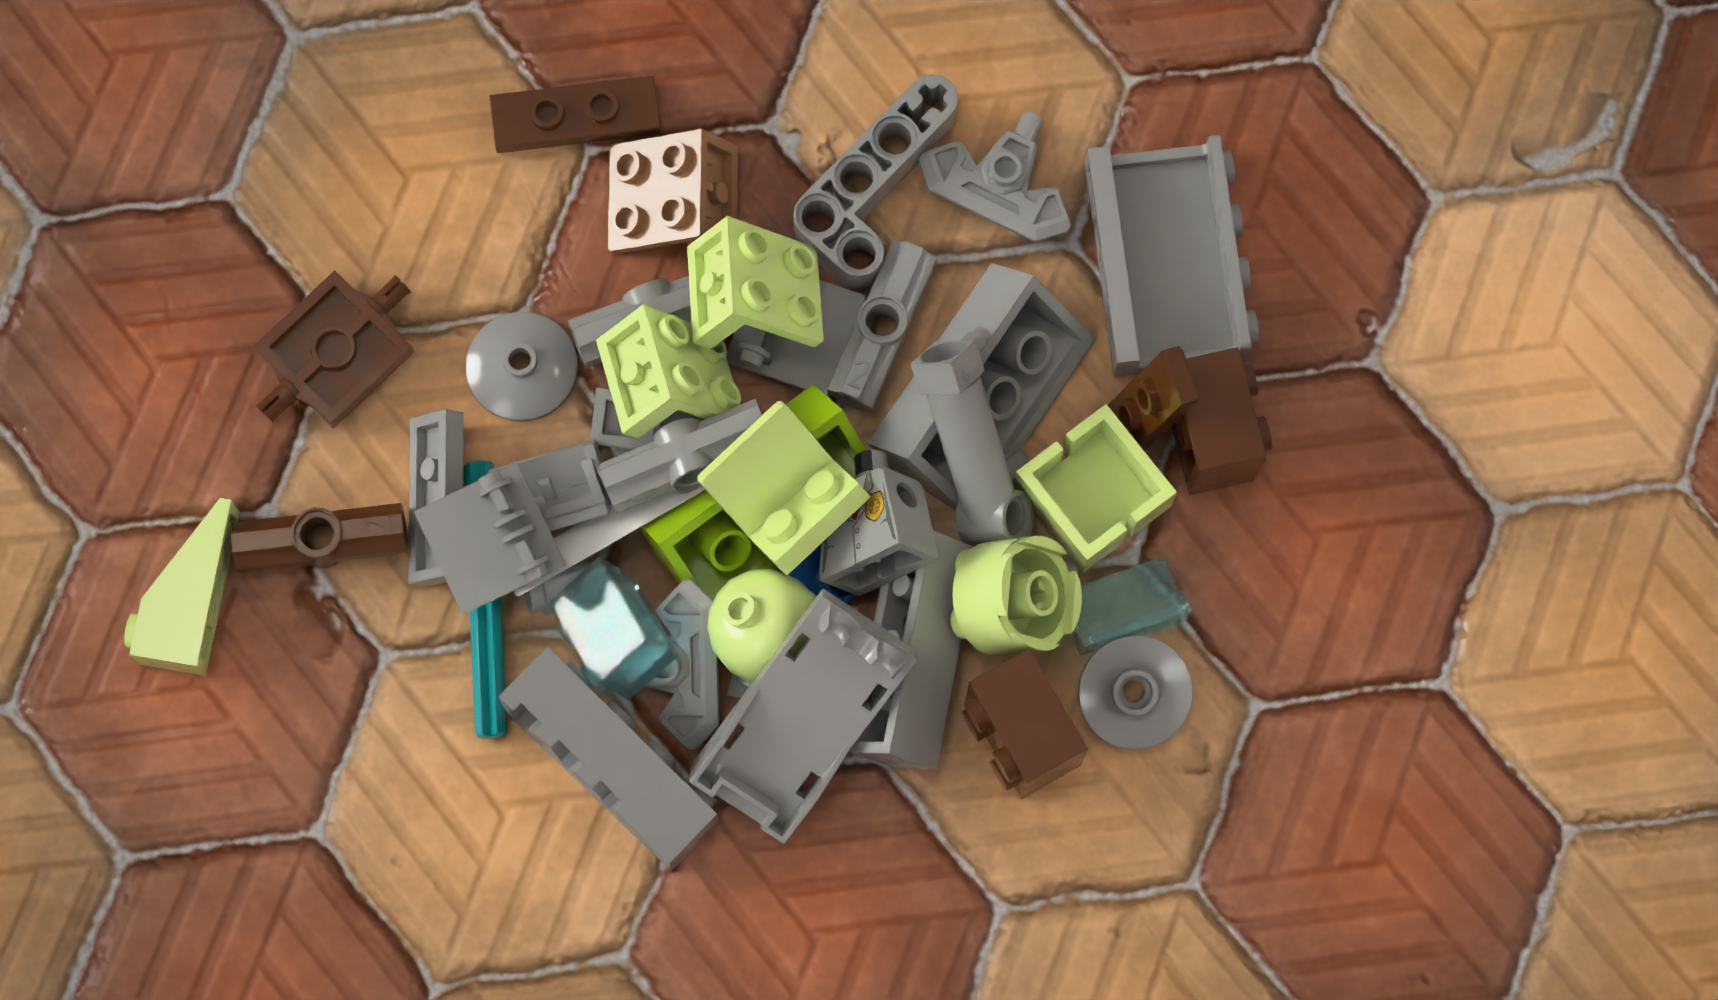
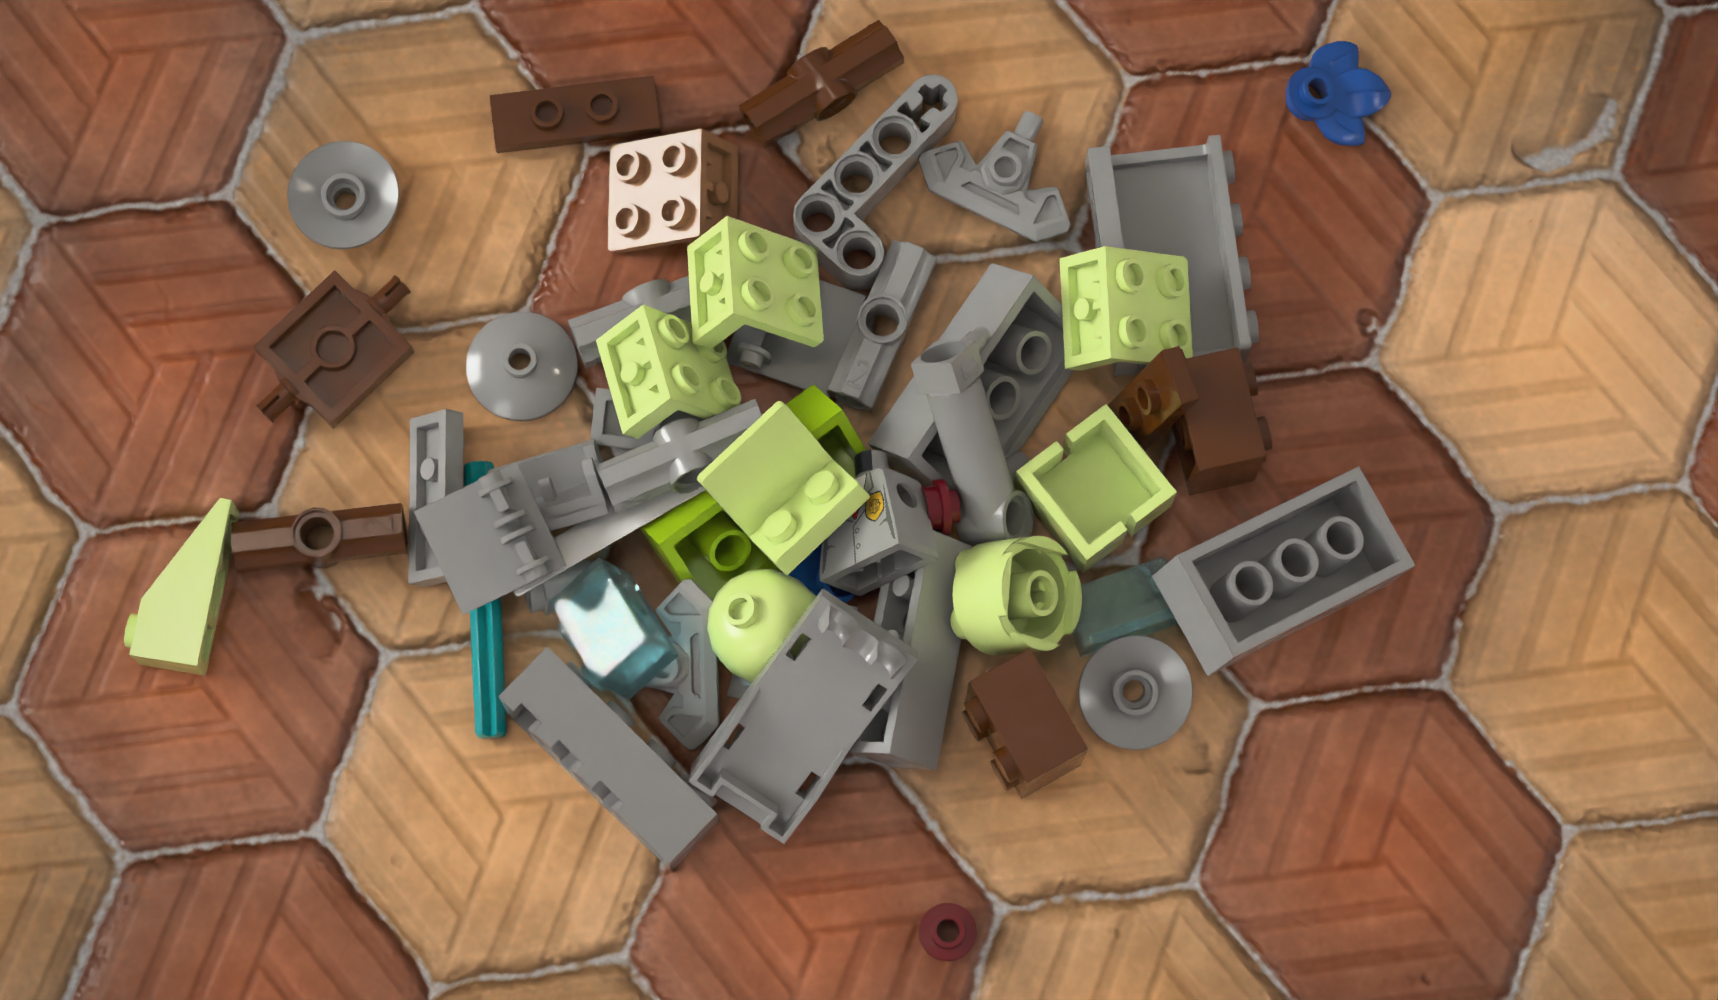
none -> light grey dish [287,141,399,250]
none -> reddish brown piece [739,20,904,148]
none -> dark red plate [919,903,977,962]
none -> dark red plate [921,479,961,536]
none -> yellowish green bracket [1060,246,1193,371]
none -> light grey brick [1152,466,1416,676]
none -> blue plate [1285,41,1391,146]

